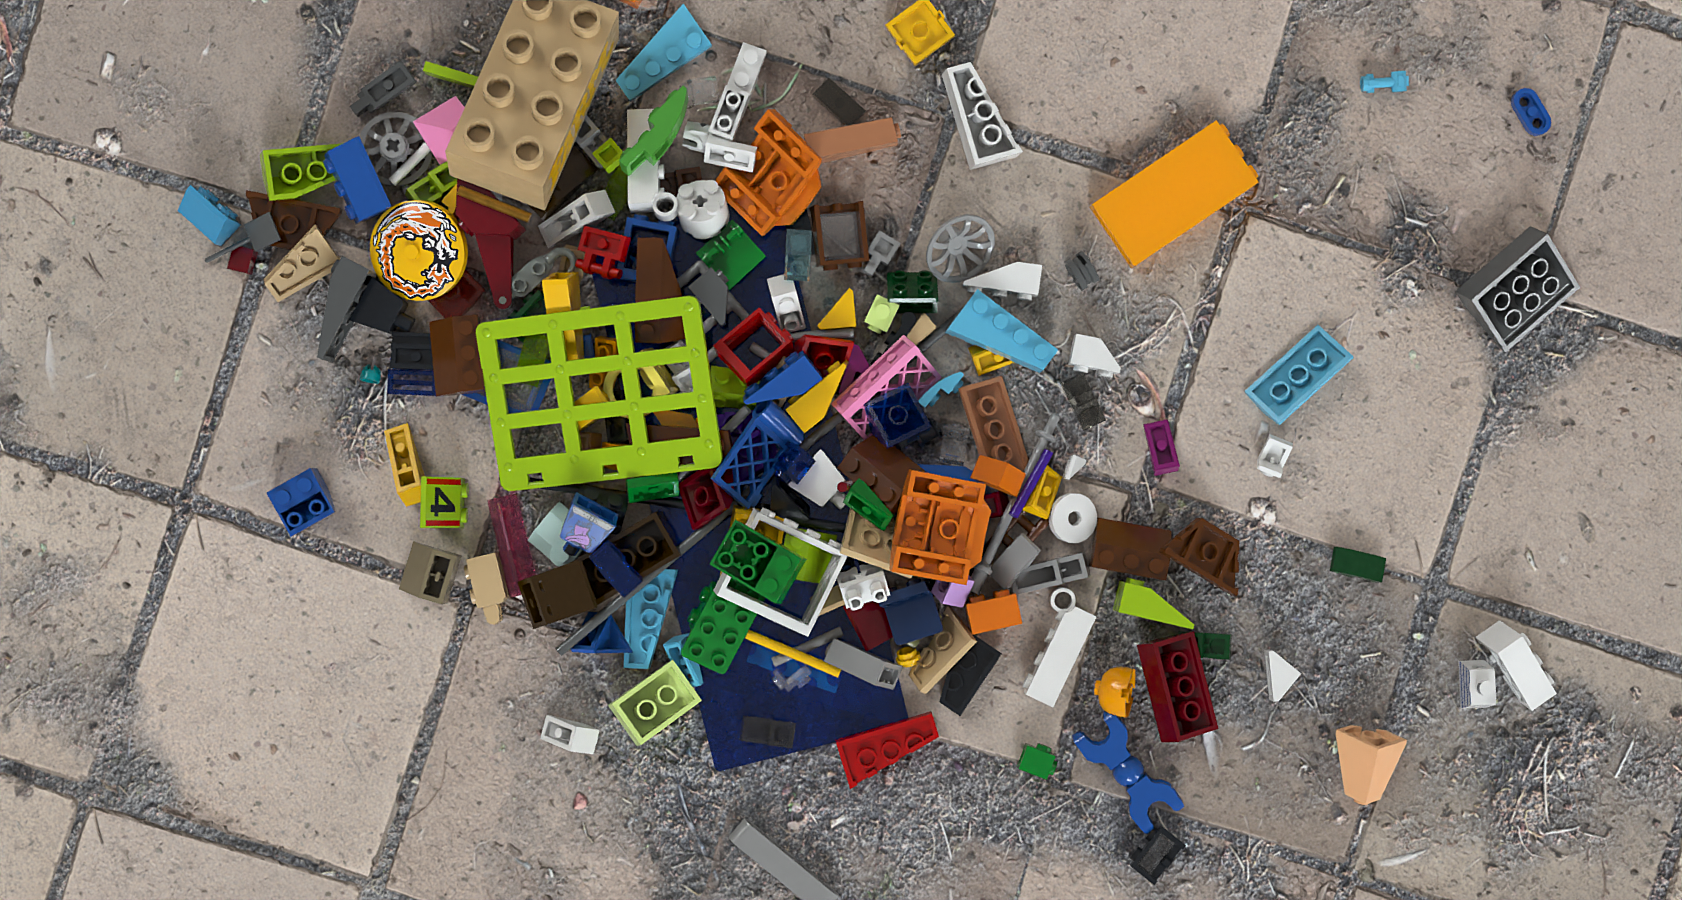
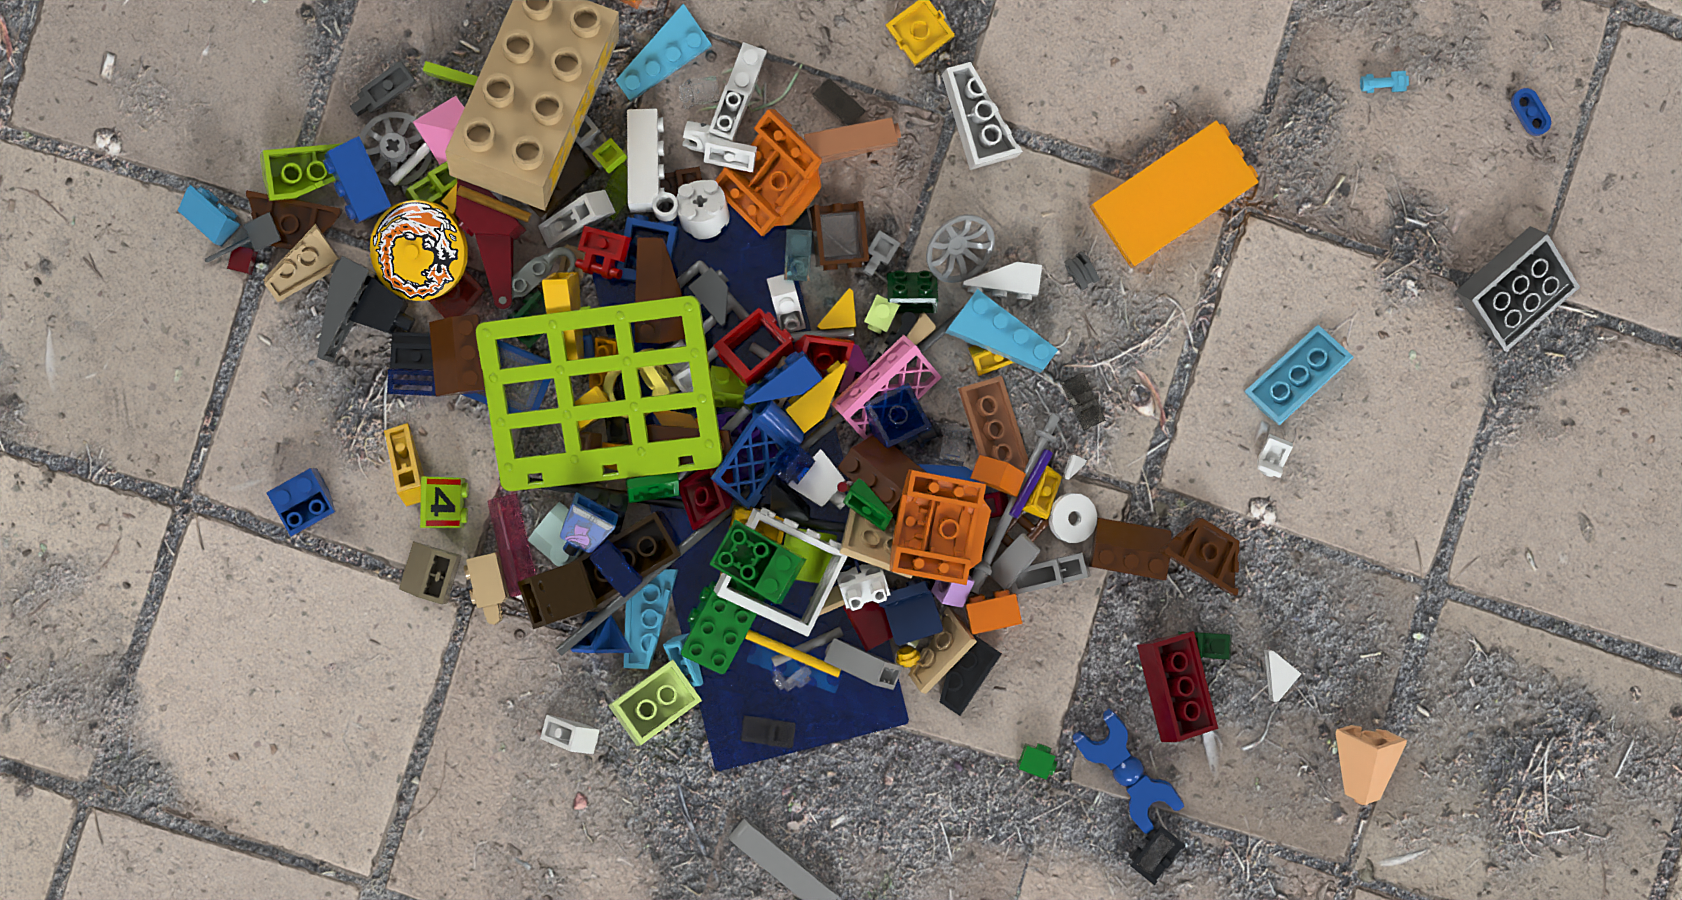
teal hinge [360,364,381,384] -> none
clear neon green slope [517,334,549,388] -> none
bright green slope [619,85,689,176] -> none
green hinge [696,220,766,290] -> none
red wing [835,711,939,789] -> none
medium azure slope [917,372,964,409] -> none
white hinge [1022,587,1096,707] -> none
white slope [1068,334,1121,378] -> none
light orange cylinder [1094,667,1136,718] -> none
lime slope [1113,577,1194,629] -> none
magenta slope [1143,419,1180,476] -> none
dark green slope [1330,547,1386,583] -> none
white torso [1458,660,1496,709] -> none
white wedge [1475,620,1557,711] -> none

